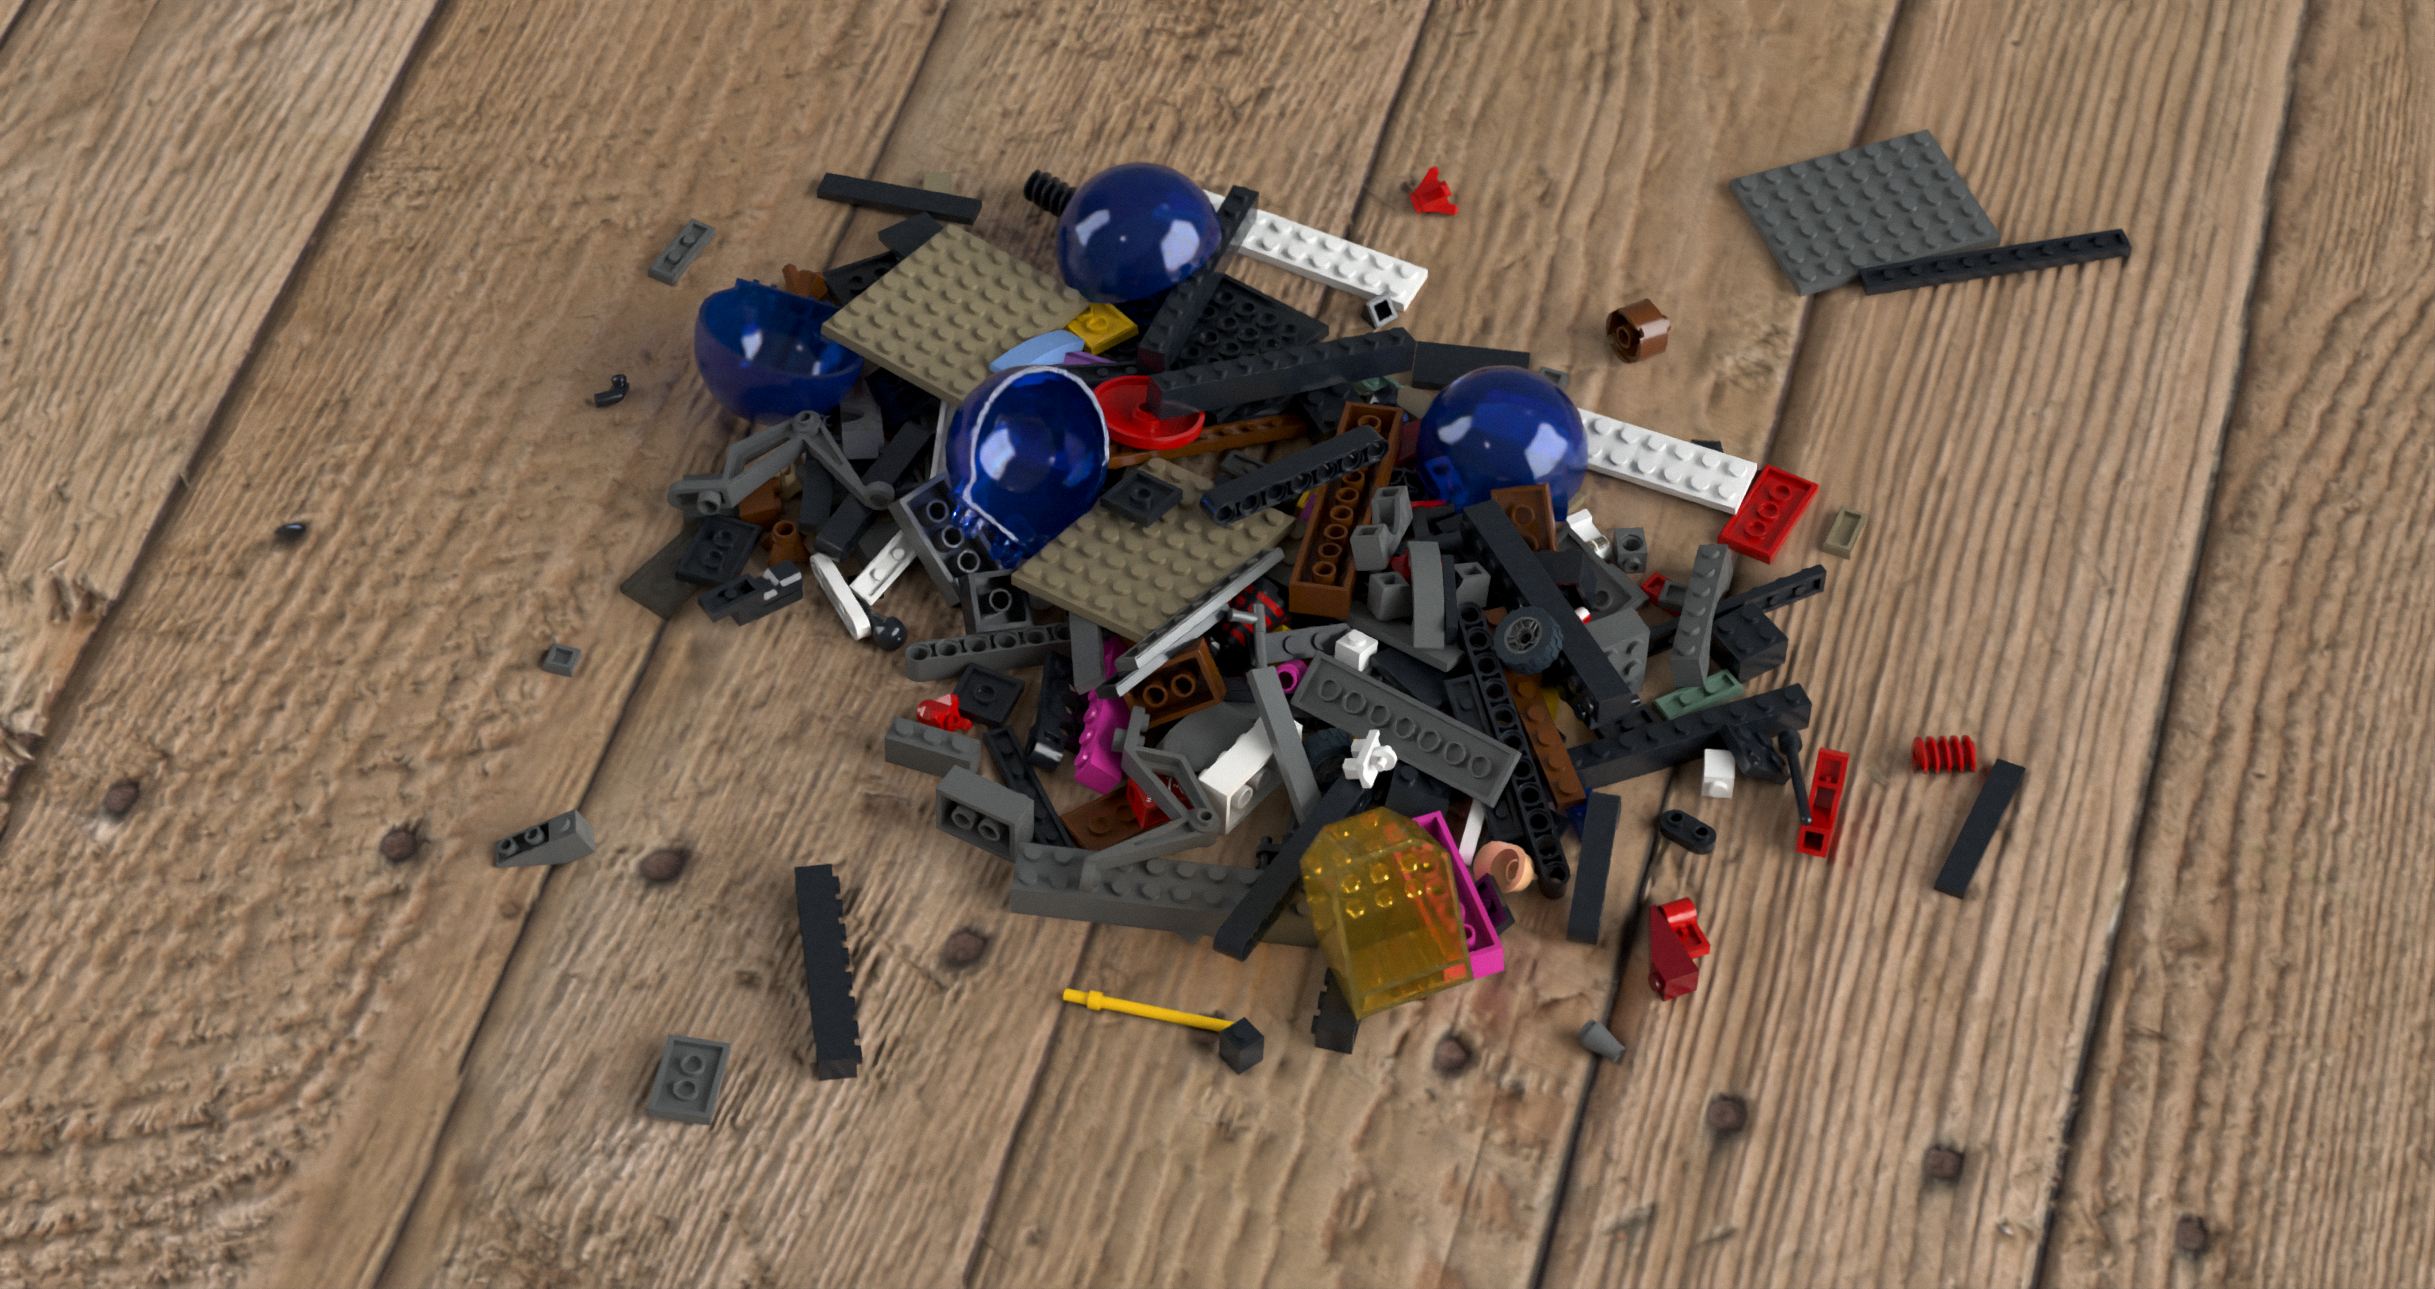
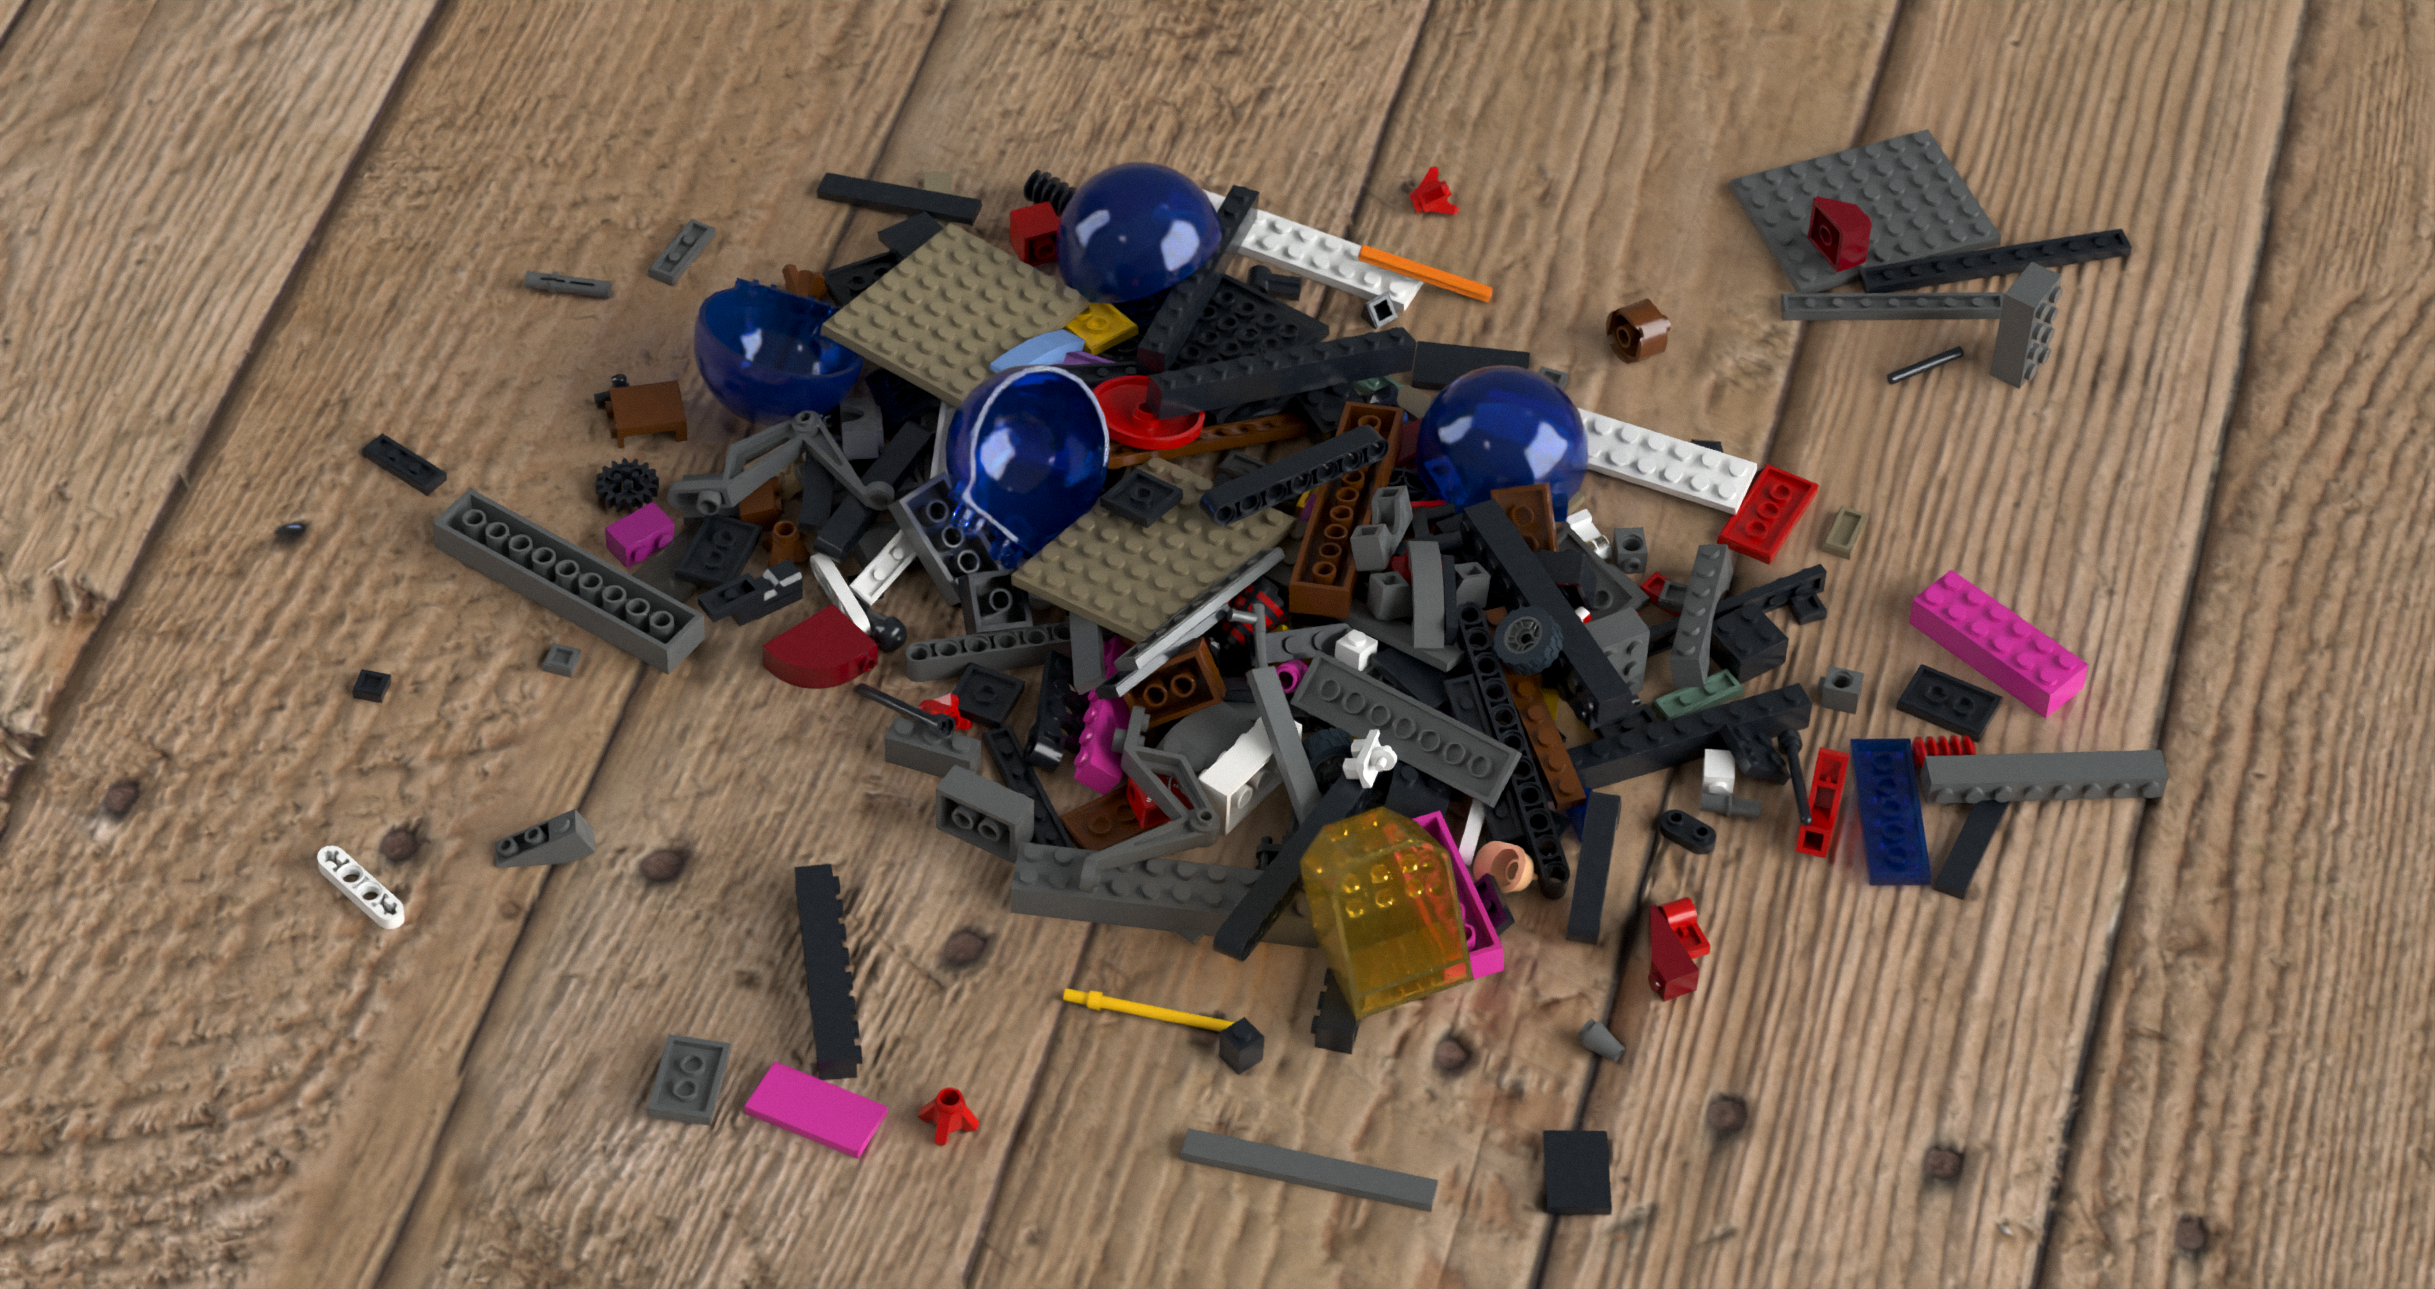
none -> white beam [317,846,405,929]
none -> black tile [352,669,391,703]
none -> black tile [362,433,447,496]
none -> dark grey brick [432,488,705,675]
none -> dark grey pin [525,270,612,299]
none -> black gear [595,458,659,513]
none -> reddish brown panel [605,380,688,448]
none -> magenta brick [605,502,675,568]
none -> dark pink tile [745,1061,888,1159]
none -> dark red brick [762,604,878,689]
none -> black piece [856,683,956,740]
none -> red rock [918,1087,979,1146]
none -> red head [1010,201,1064,267]
none -> dark grey tile [1181,1128,1438,1212]
none -> black piece [1246,265,1302,301]
none -> orange axle [1358,245,1493,302]
none -> black tile [1542,1130,1612,1215]
none -> dark grey axle [1700,791,1762,819]
none -> dark grey tile [1780,292,2004,320]
none -> black tile [1787,591,1827,626]
none -> dark red slope [1807,196,1872,273]
none -> dark grey brick [1817,666,1864,714]
none -> clear blue plate [1849,738,1932,886]
none -> black bar [1887,346,1964,385]
none -> black tile [1896,664,2003,742]
none -> dark pink brick [1909,570,2088,719]
none -> dark grey brick [1920,750,2168,804]
none -> dark grey brick [1990,262,2062,389]

